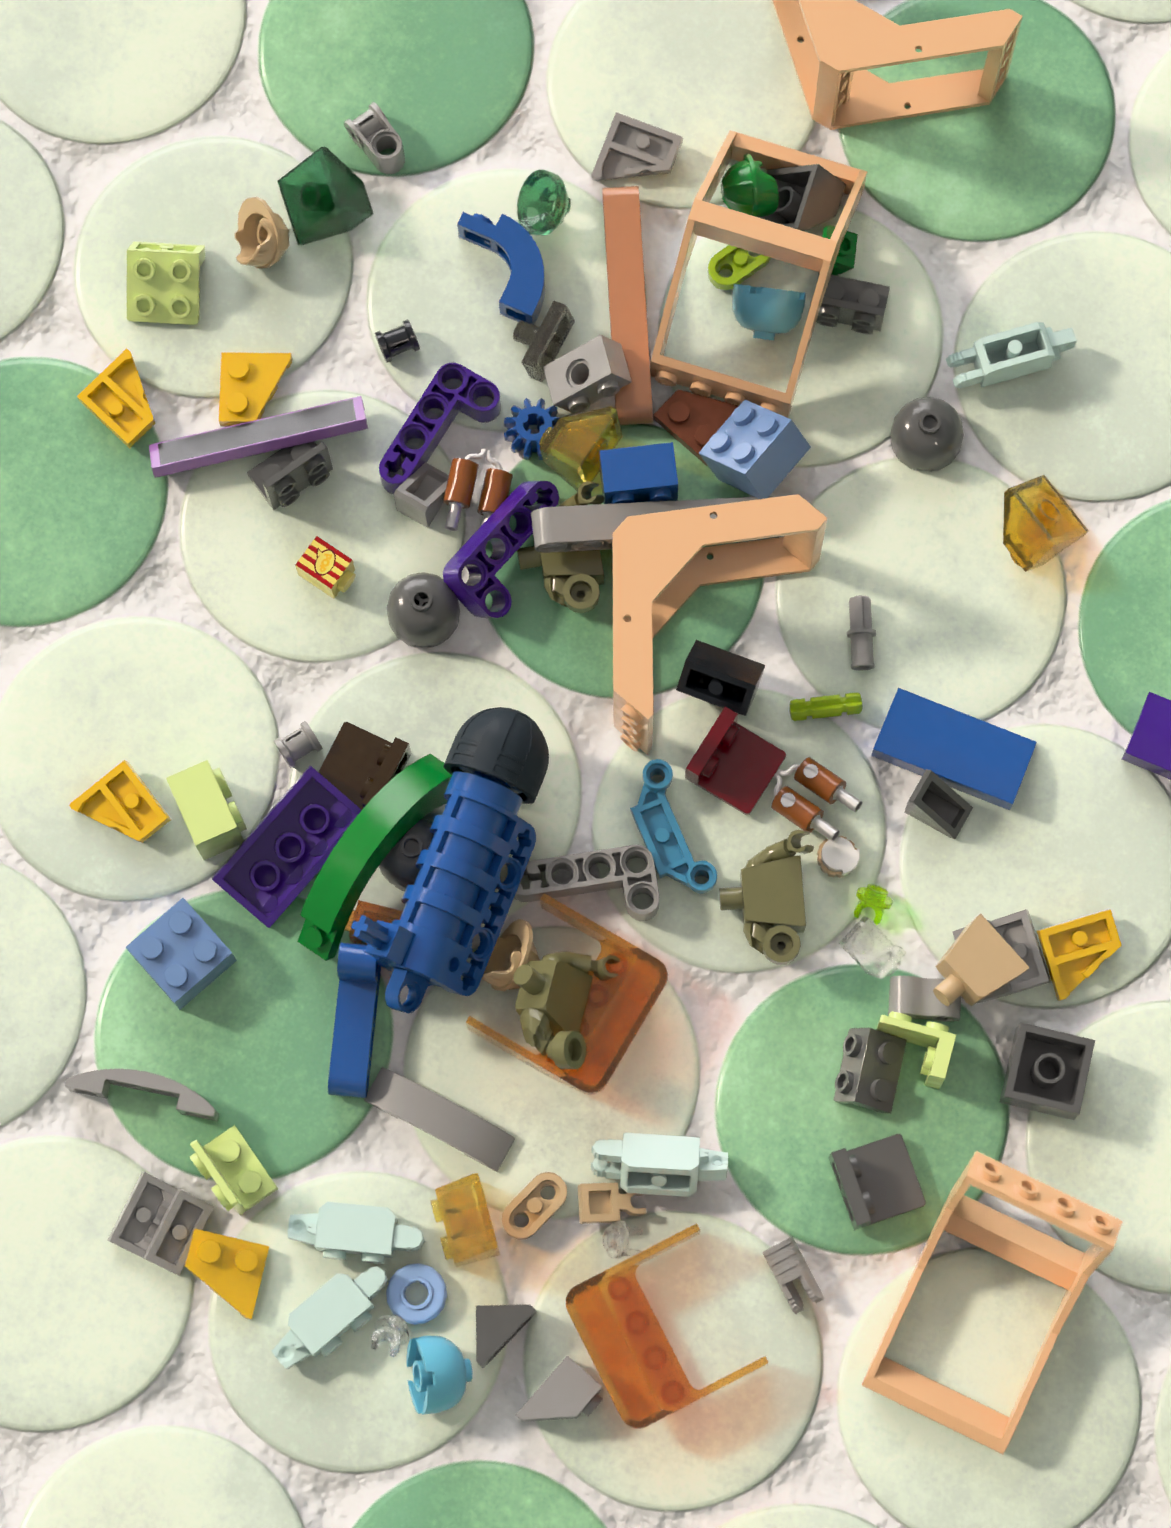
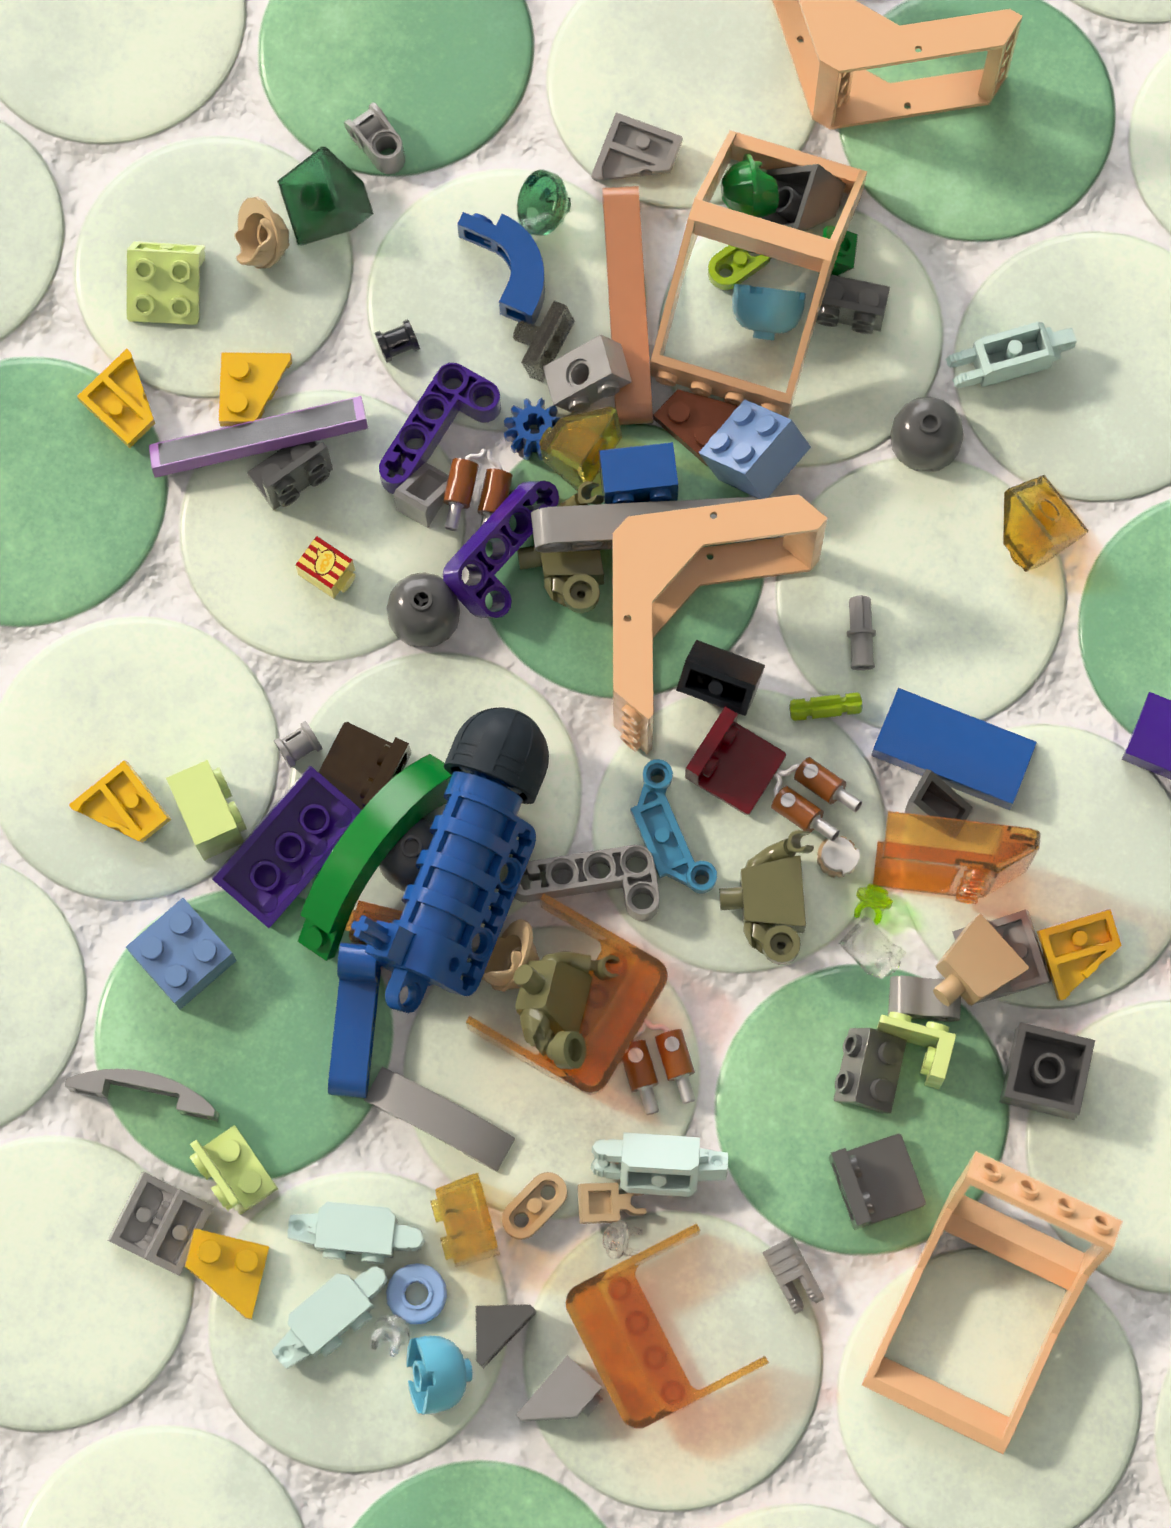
none -> dark orange piece [618,1019,695,1115]
none -> clear orange windscreen [873,811,1041,904]

